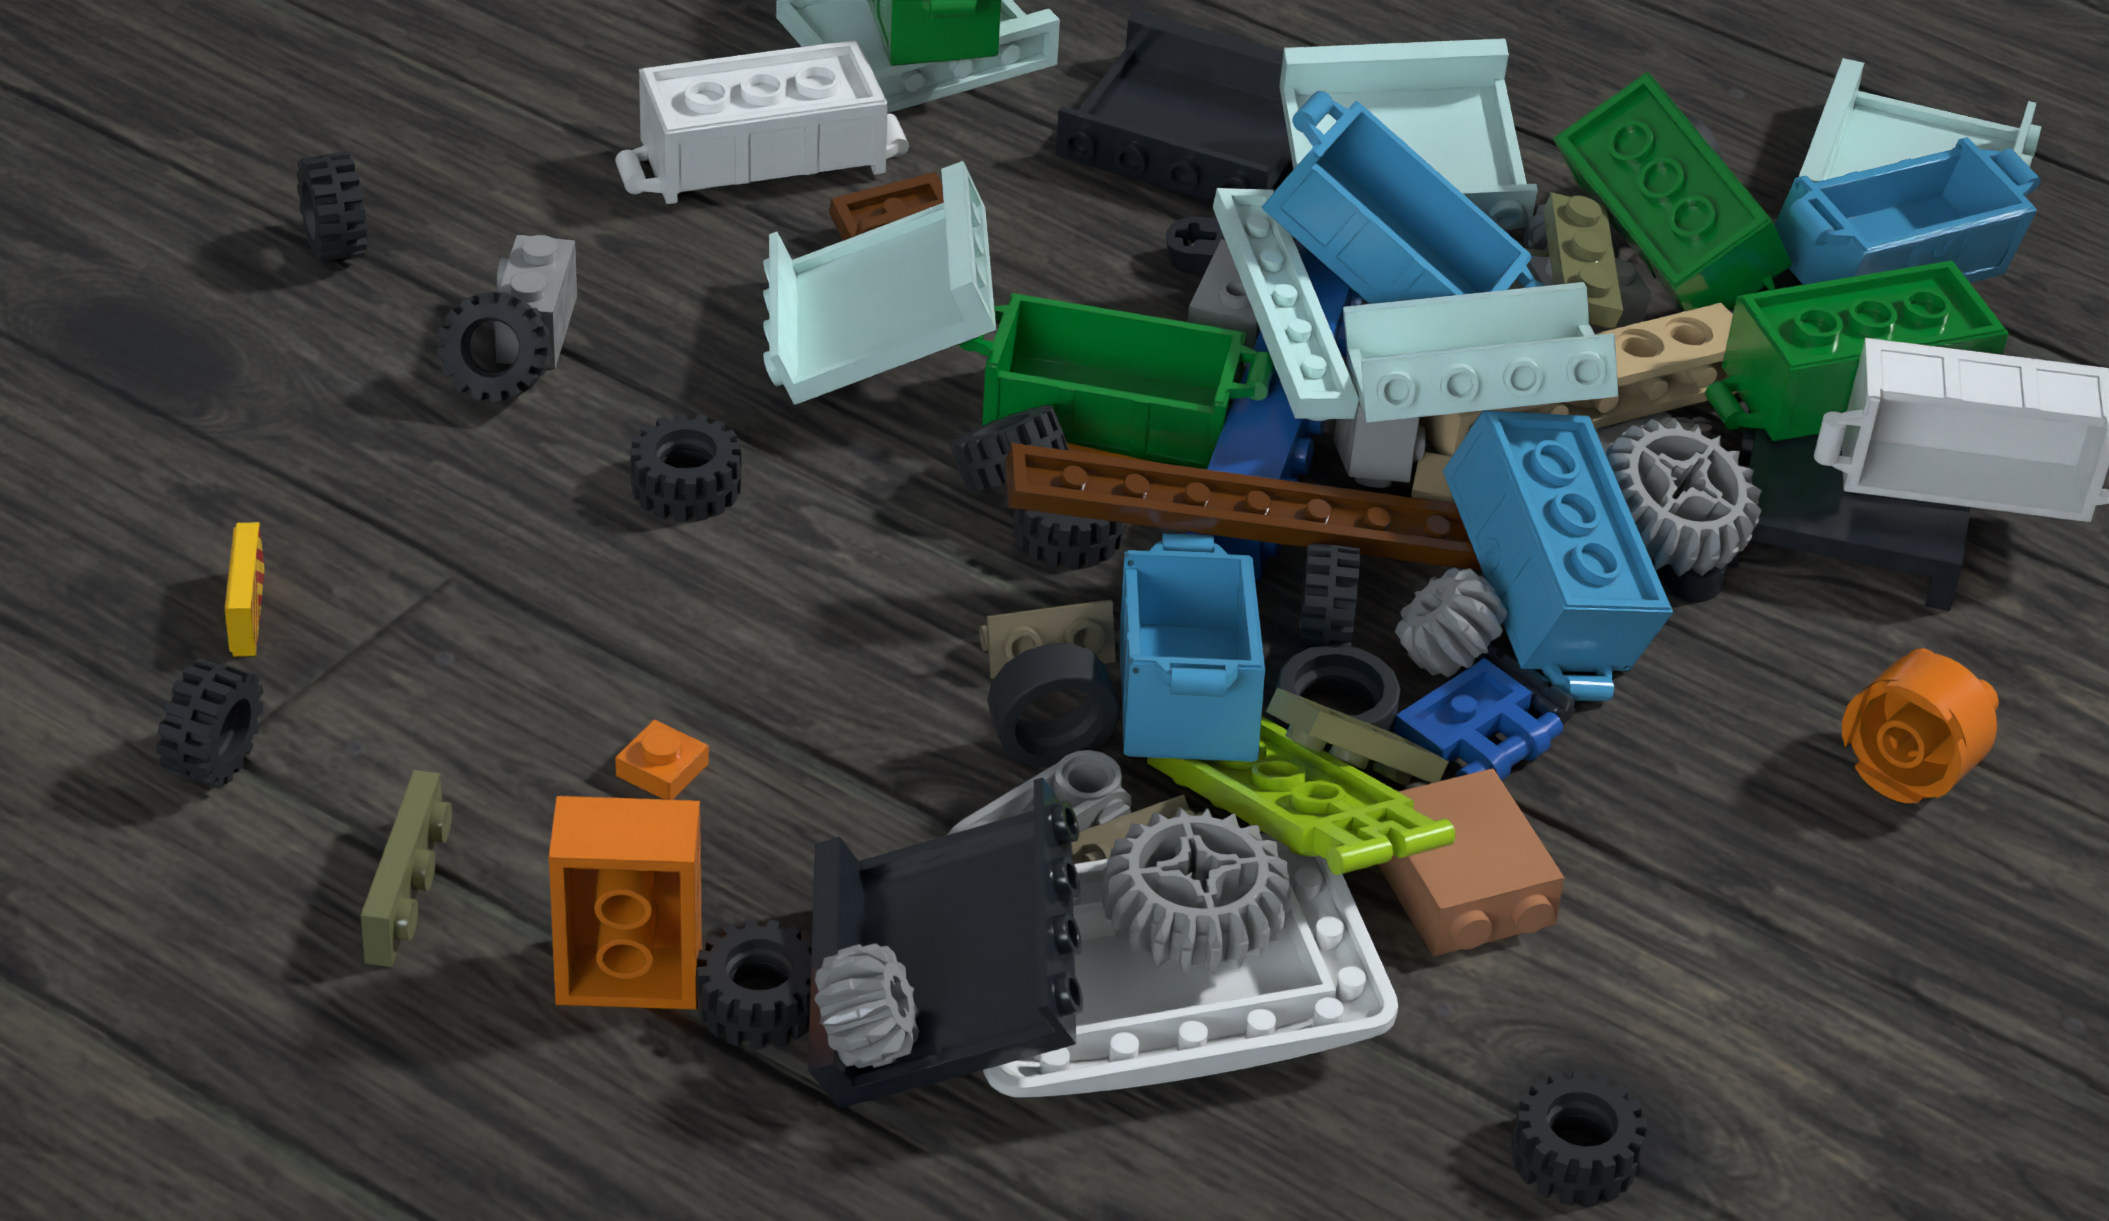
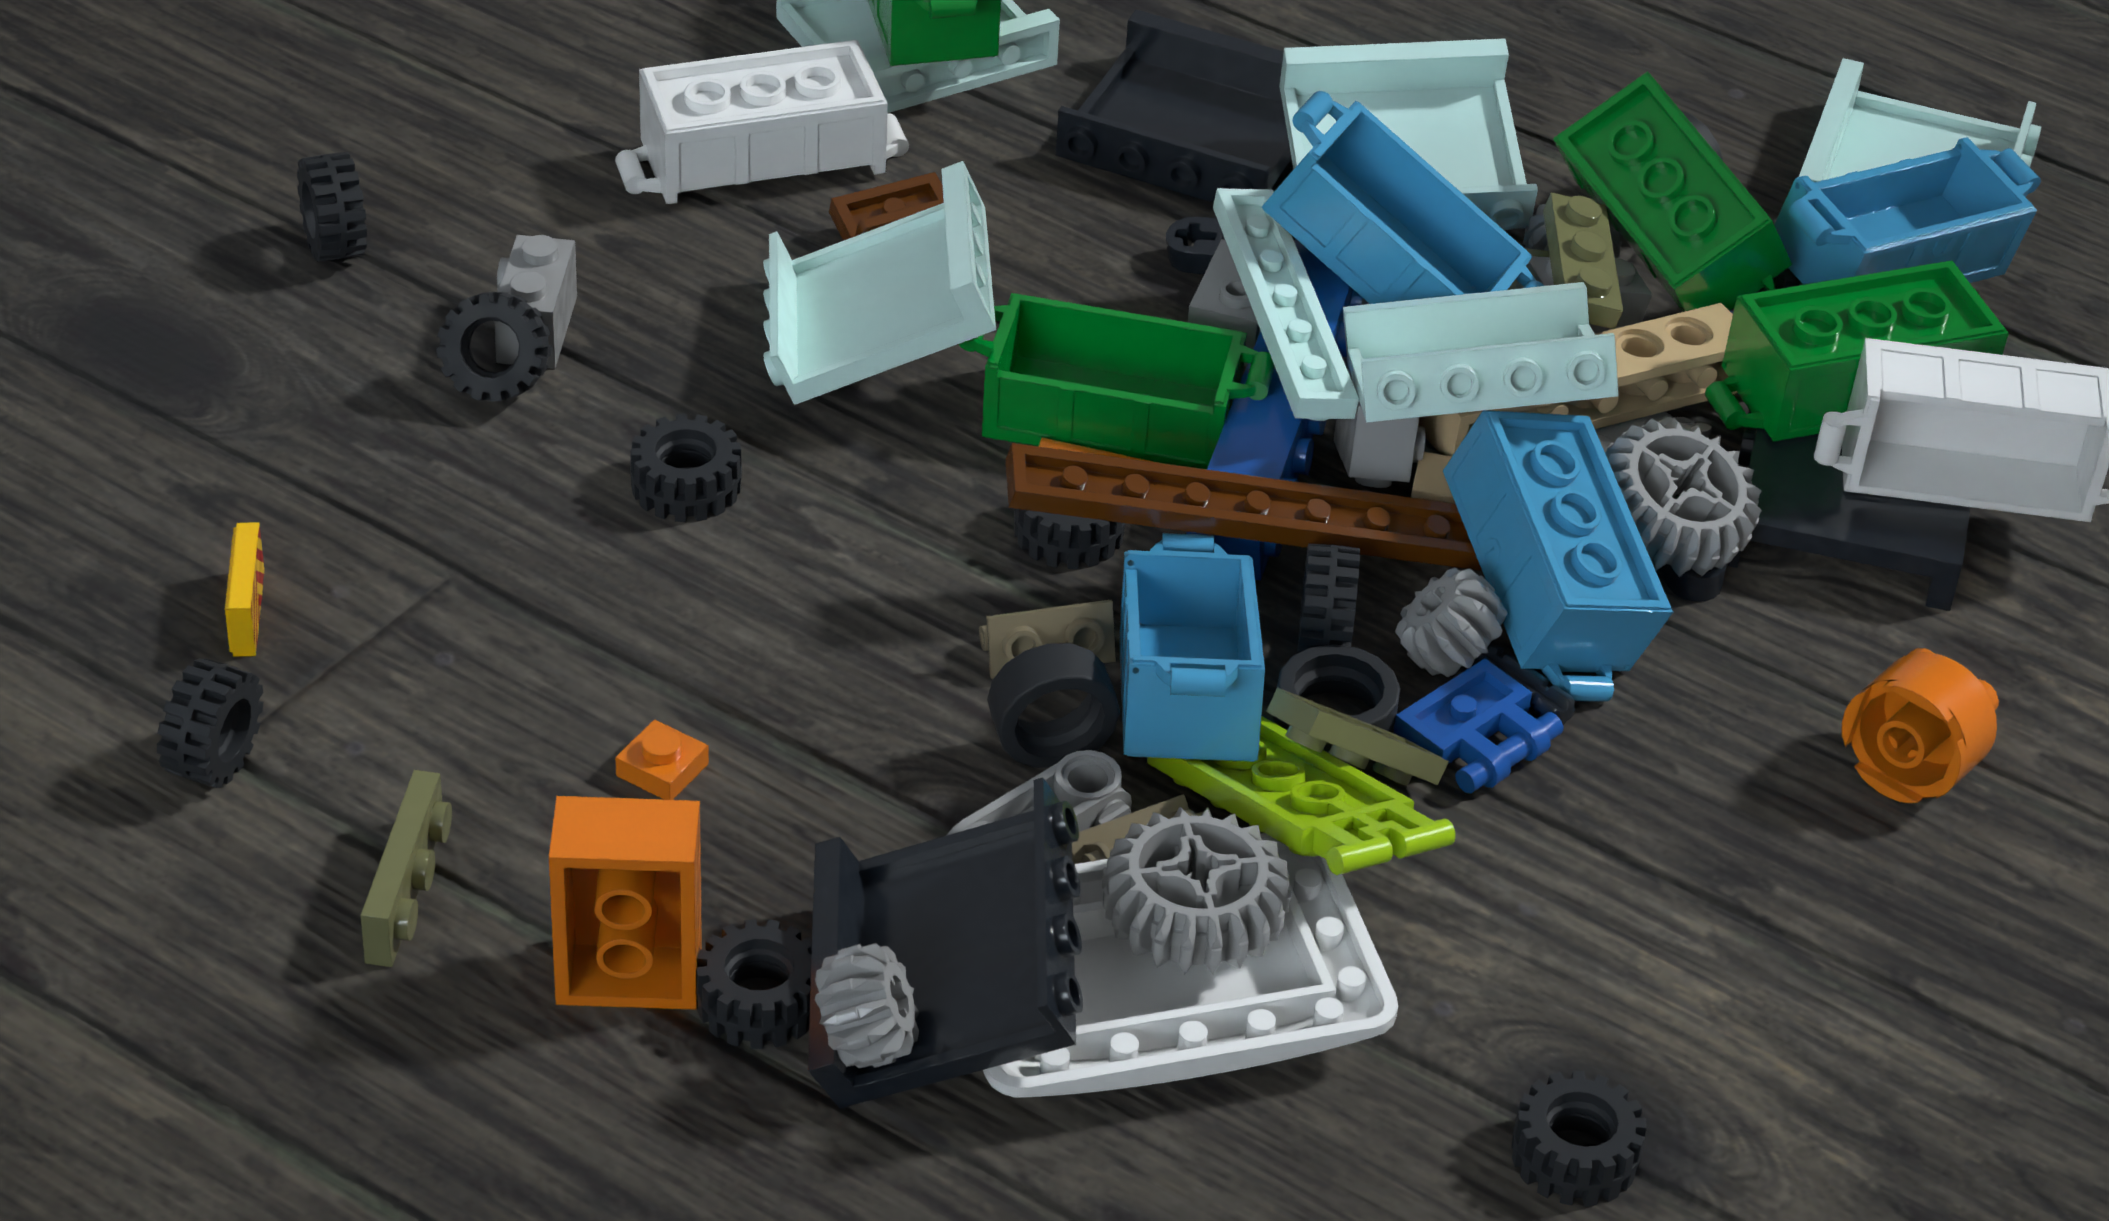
black tyre [950,405,1069,491] -> none
nougat brick [1378,768,1565,957] -> none

